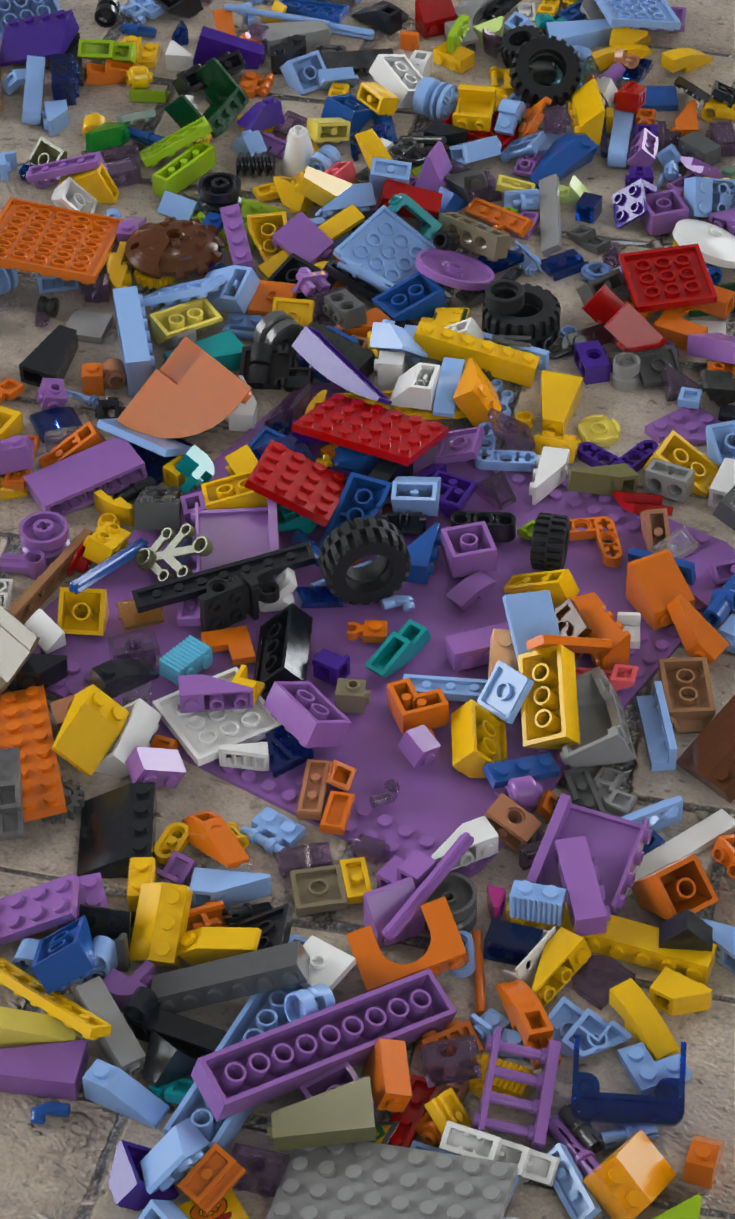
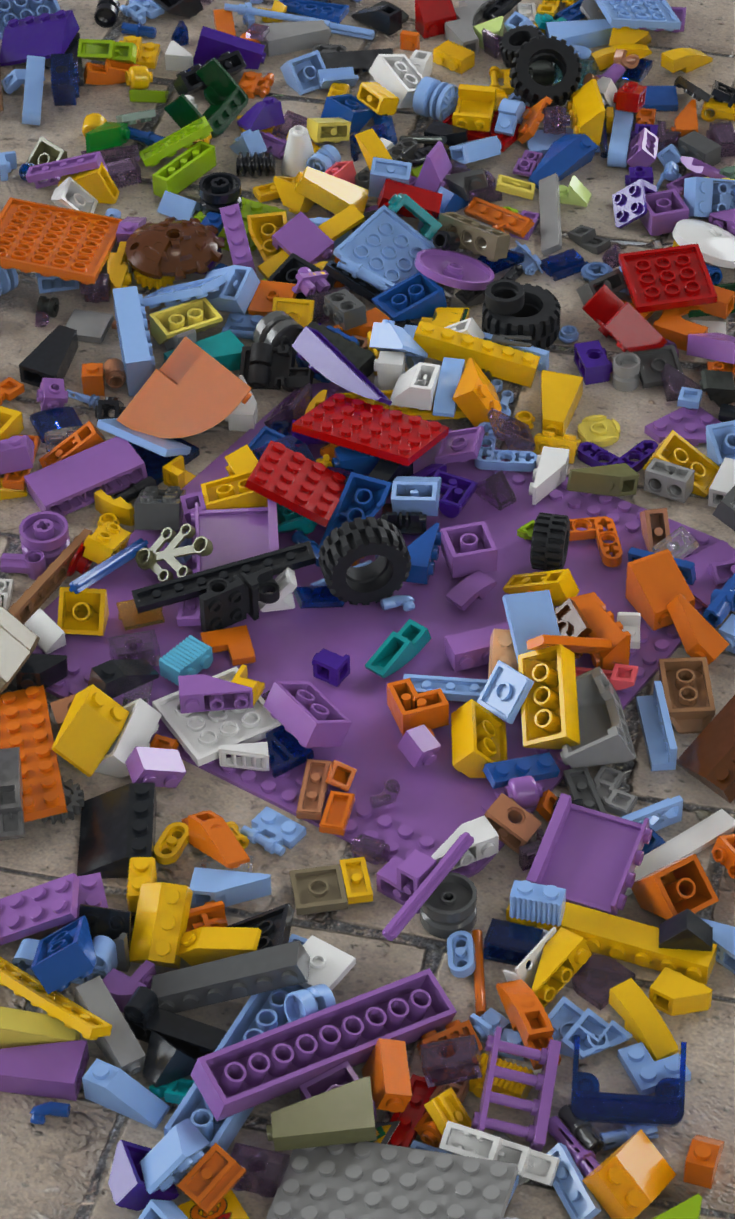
light blue slope [41,99,69,137] -> none
medium lavender bracket [155,851,198,885] -> none
teal brick [175,444,215,494] -> none
black axle [222,902,273,925] -> none
black slope [253,603,313,694] -> none
black brick [270,35,307,75] -> none
clear purple slope [275,842,334,879] -> none
light blue slope [315,182,376,218] -> none
dark tan brick [335,678,371,714] -> none
orange arch [346,896,470,992] -> none
orange plate [347,620,388,643] -> none
medium lavender slope [363,876,425,949] -> none
lime hinge [447,14,470,53] -> none
black beam [451,511,516,542] -> none
dark pink slope [487,885,506,925] -> none
medium blue plate [500,131,547,163] -> none
light blue hips [504,189,540,211] -> none
black plate [541,322,614,360] -> none
medium lavender brick [554,836,611,936] -> none
clear blue brick [575,192,603,224] -> none
red slope [613,491,673,516] -> none

